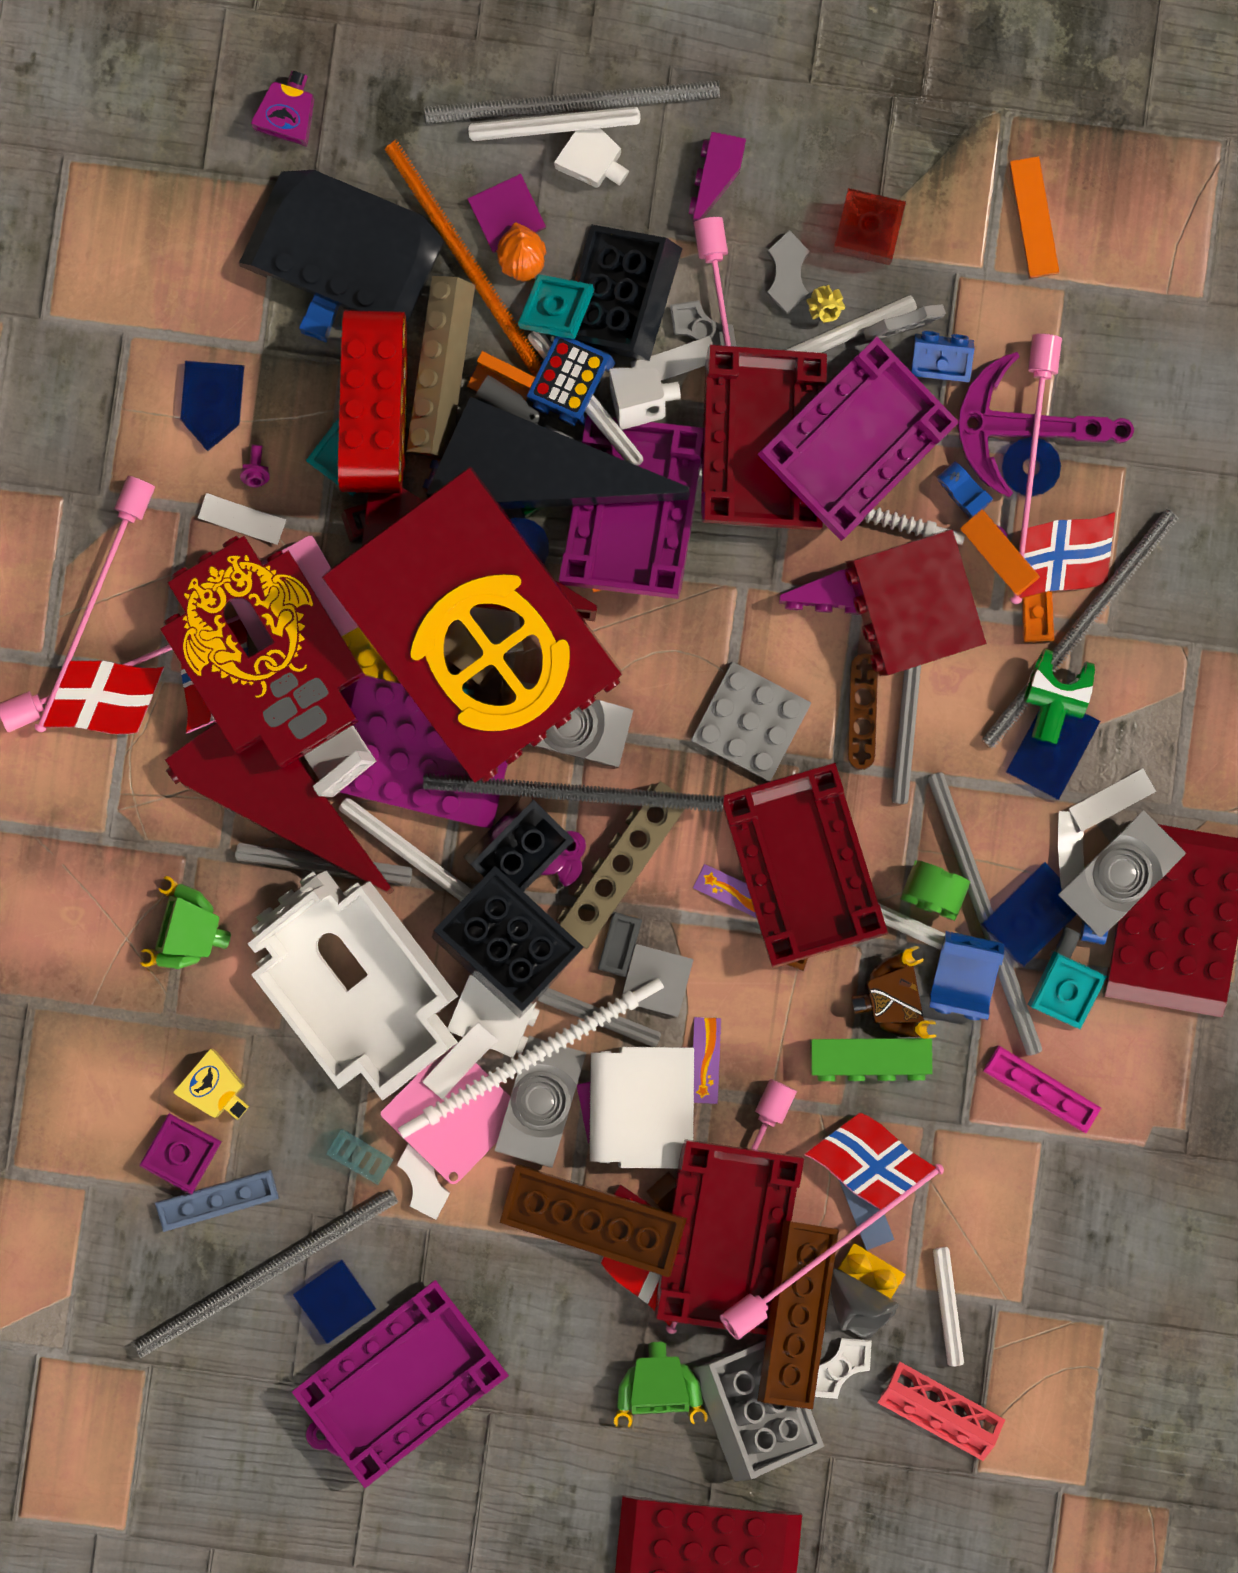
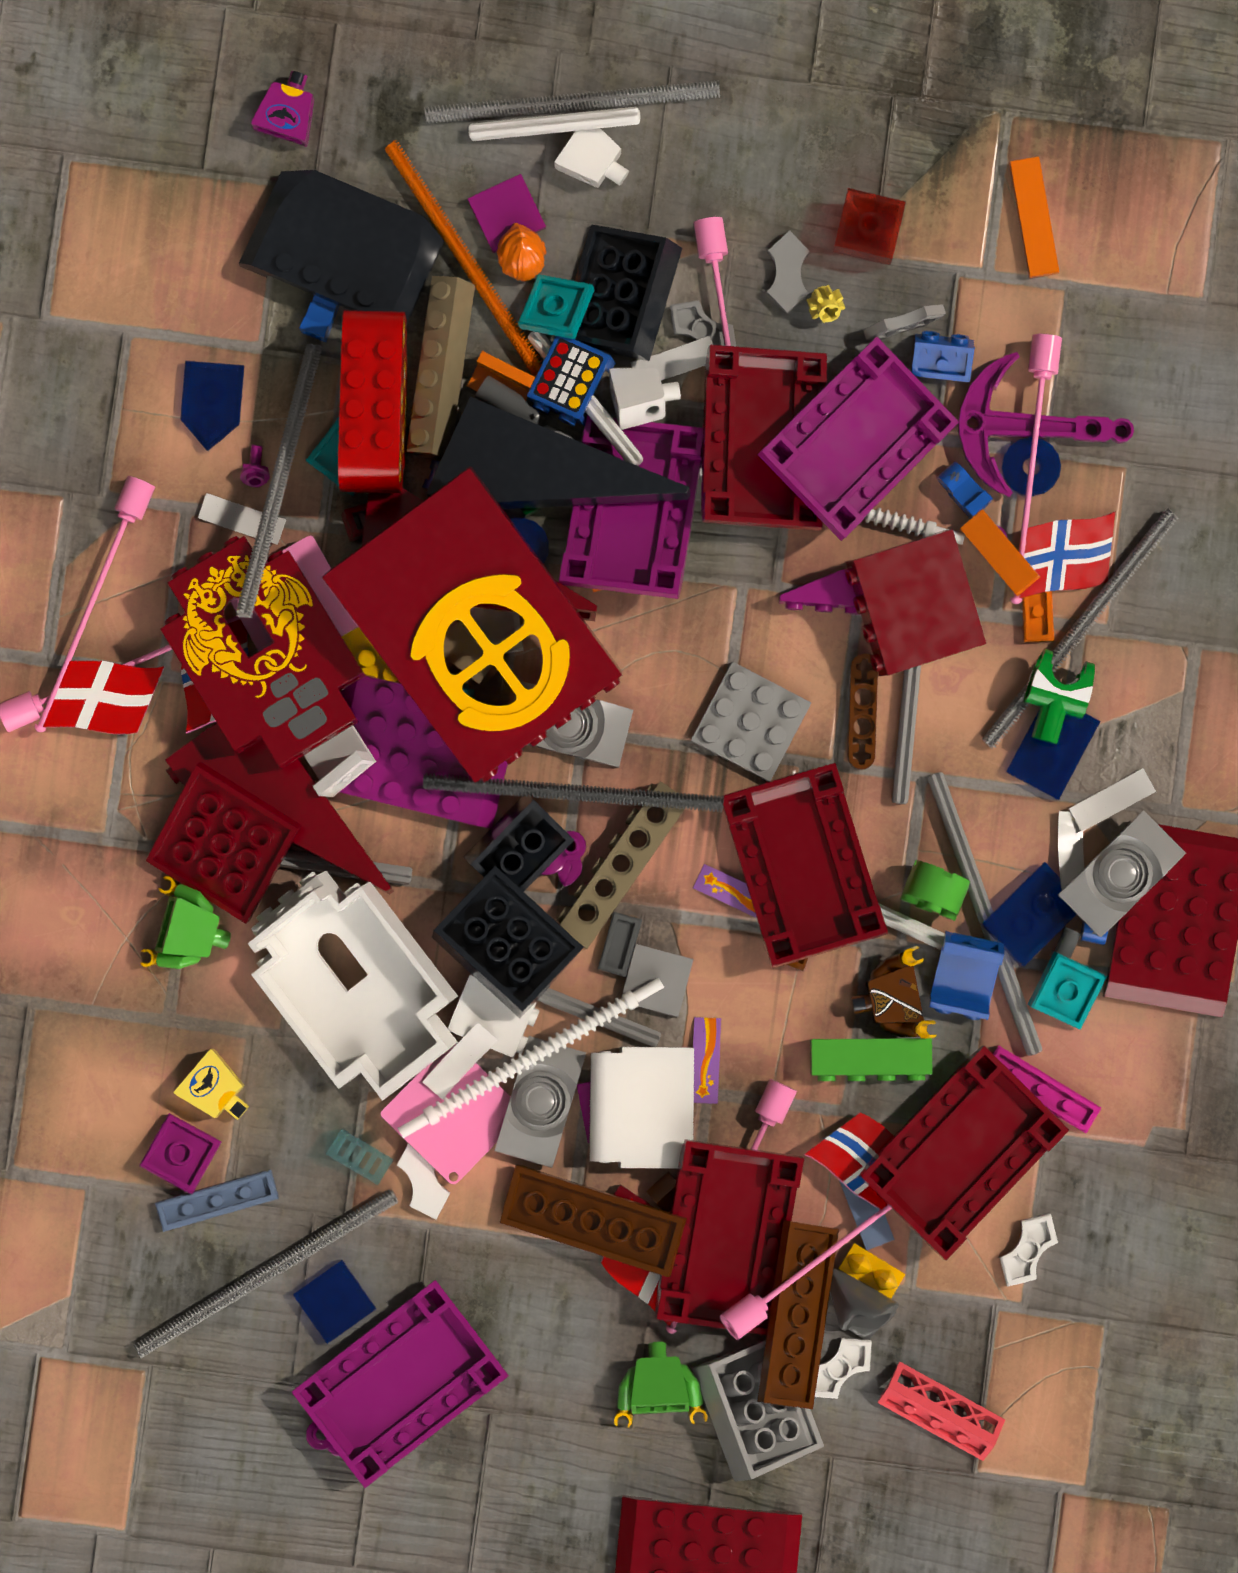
white axle [339,798,472,901] -> none
magenta slope [688,132,746,224] -> none
white axle [787,296,917,353] -> none
white axle [933,1247,964,1367] -> none
none -> dark red plate [146,762,302,924]
none -> light grey axle [236,344,322,618]
none -> dark red slope [859,1046,1069,1261]
none -> white tile [999,1213,1058,1287]

